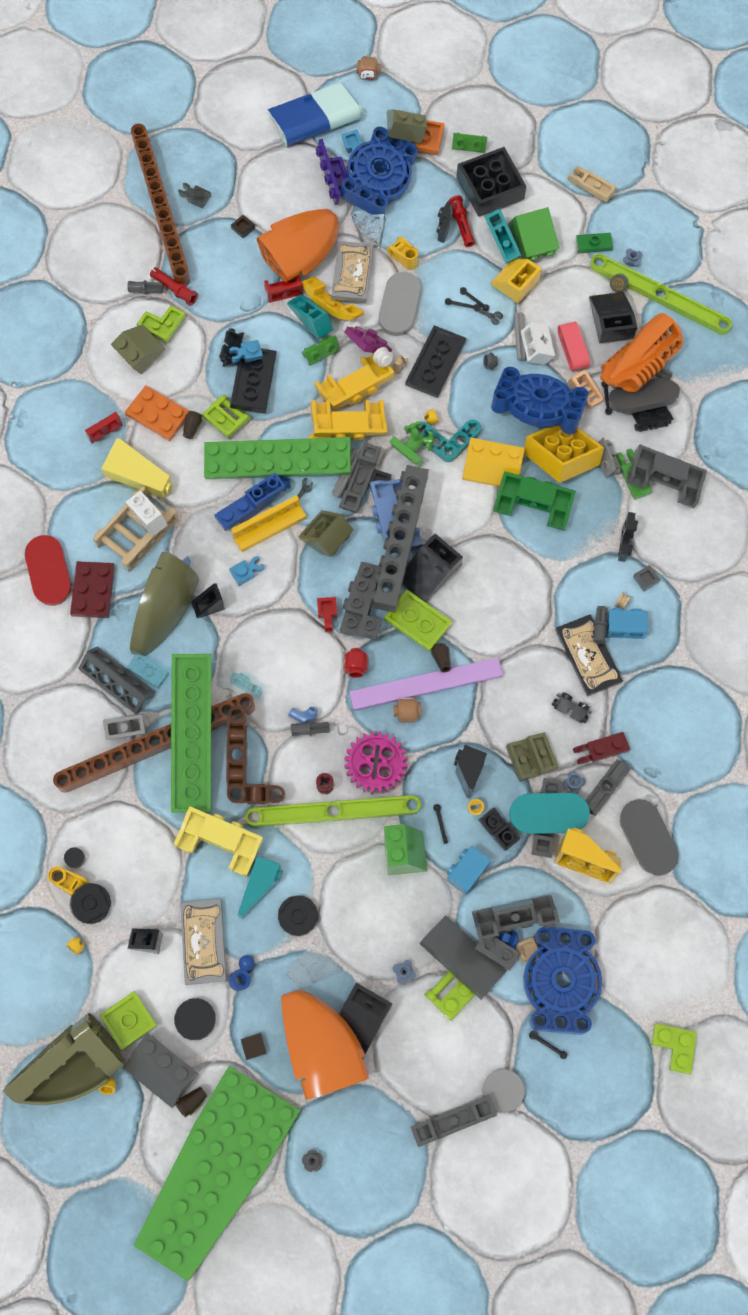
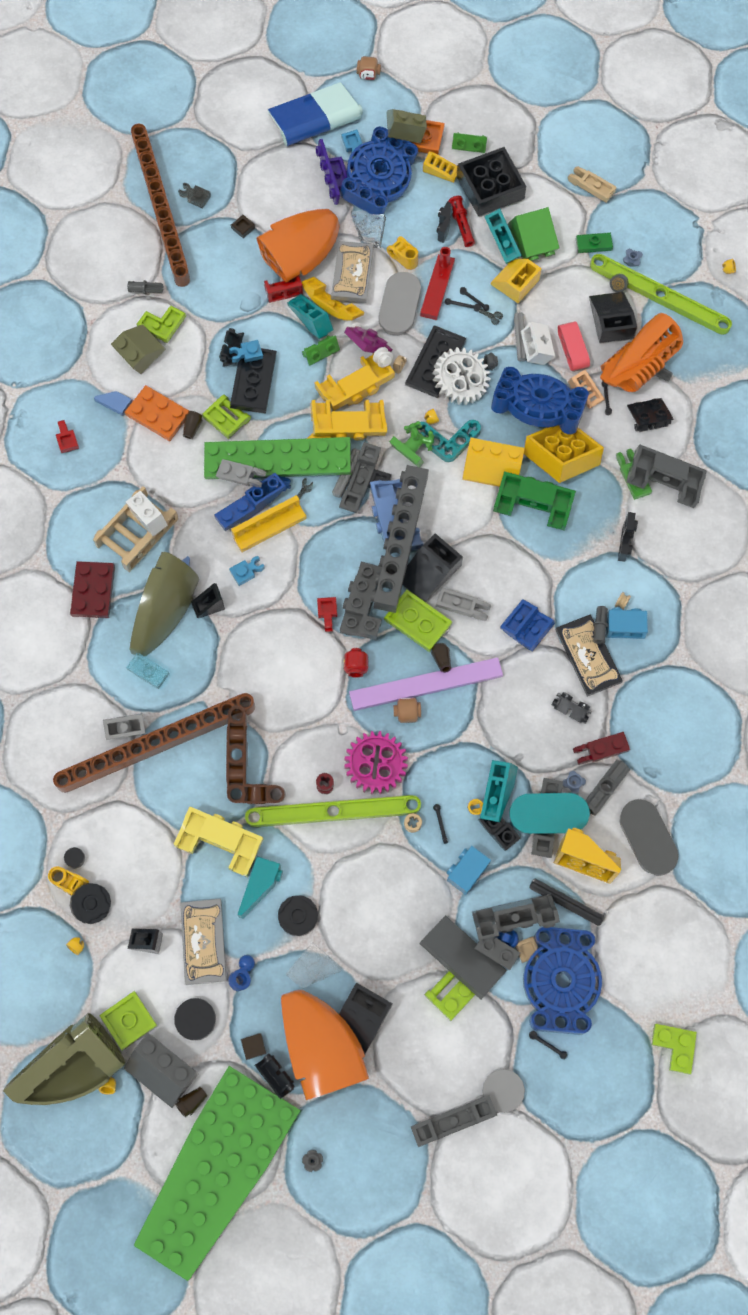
red tile [25,535,71,606] -> none
dark grey fence [78,647,155,714] -> none
red plate [85,412,123,444] -> none
light yellow slope [101,438,173,499] -> none
red pin [150,267,198,306] -> none
bright green plate [171,654,211,813] -> none
clear light blue plate [230,672,263,698] -> none
medium blue arm [288,706,318,723] -> none
dark grey axle [291,721,330,736] -> none
olive slope [298,510,354,557] -> none
bright green slope [384,824,427,875] -> none
sand blue plate [393,960,416,984] -> none
black slope [454,745,487,799] -> none
olive slope [506,732,559,782] -> none
light grey hinge [598,437,622,478] -> none
dark grey tile [608,378,680,414] -> none
dark grey plate [633,565,660,591] -> none
none -> red plate [56,420,79,454]
none -> medium blue tile [94,391,132,416]
none -> light grey hinge [216,459,266,487]
none -> black hinge [254,1053,295,1099]
none -> tan bush [404,813,422,833]
none -> red piece [420,247,455,320]
none -> yellow slope [423,151,457,183]
none -> white gear [432,347,491,405]
none -> light grey hinge [436,587,491,621]
none -> teal slope [480,760,518,822]
none -> blue slope [500,599,555,652]
none -> black axle [529,878,604,926]
none -> yellow hinge [722,259,736,274]

